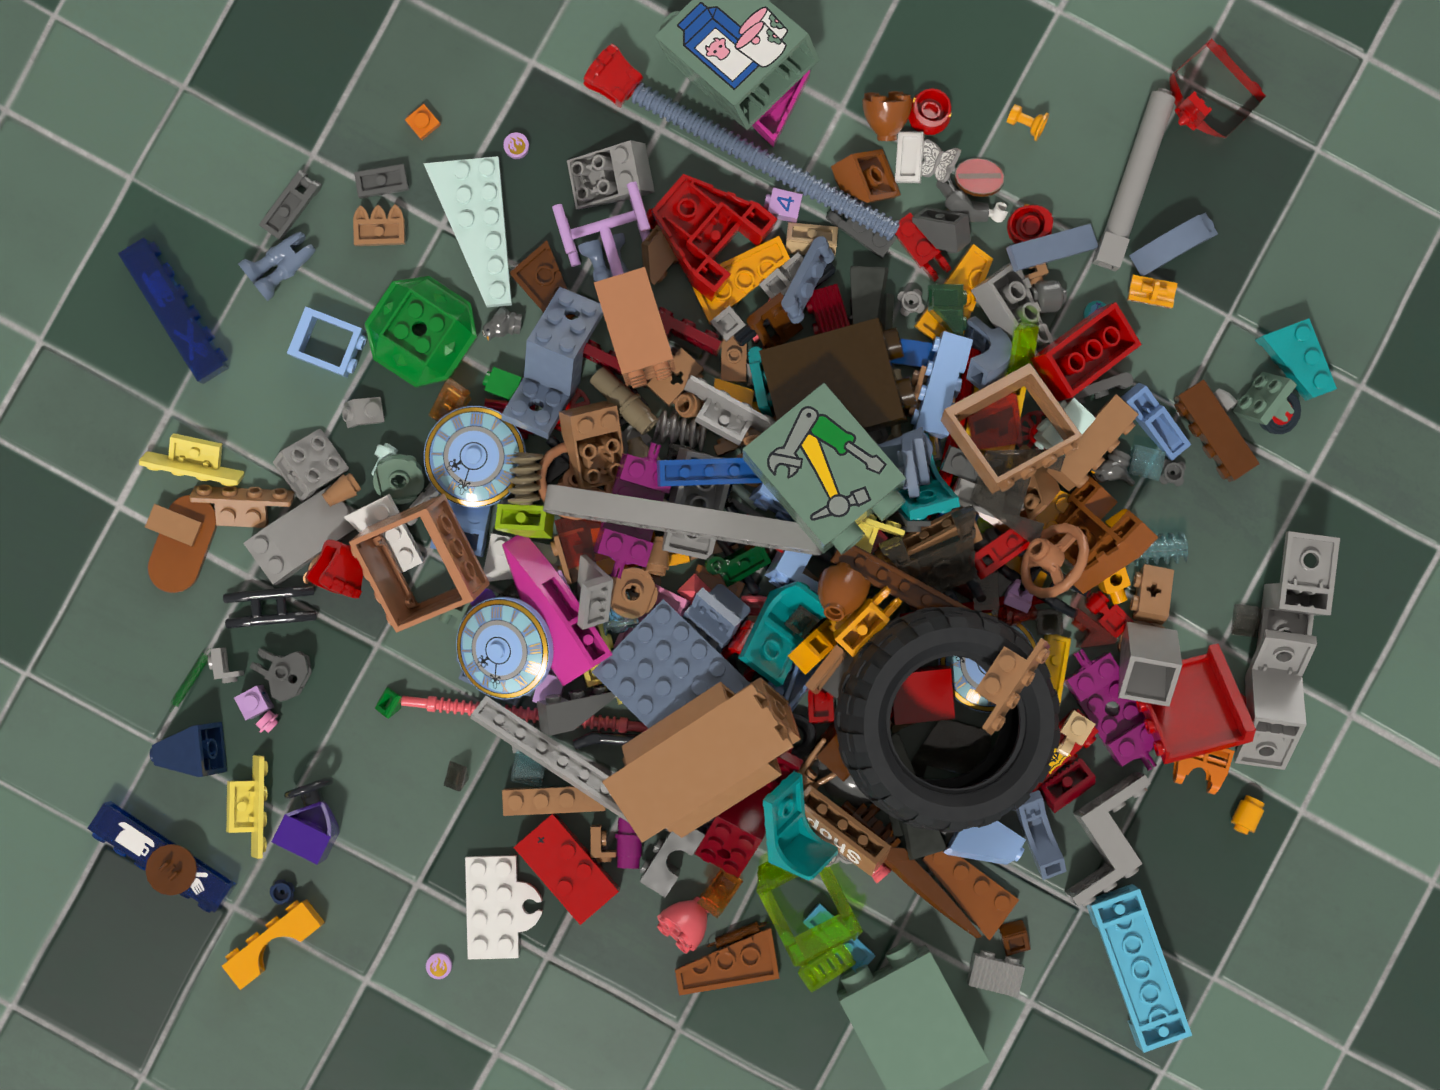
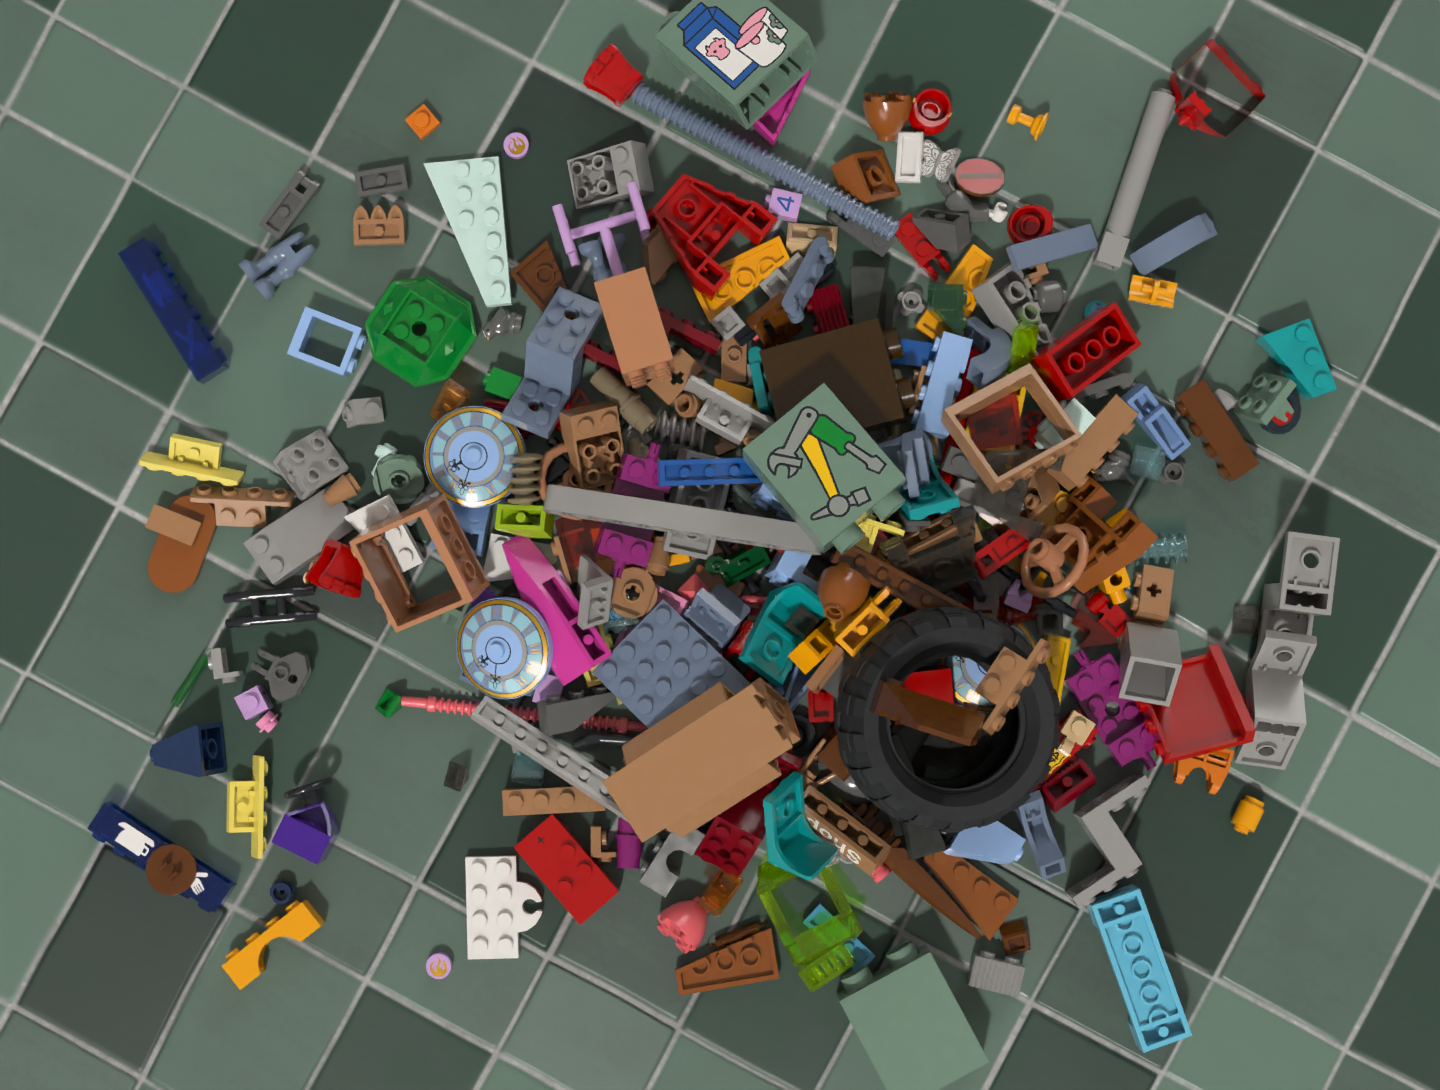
none -> reddish brown wedge [869,677,986,746]

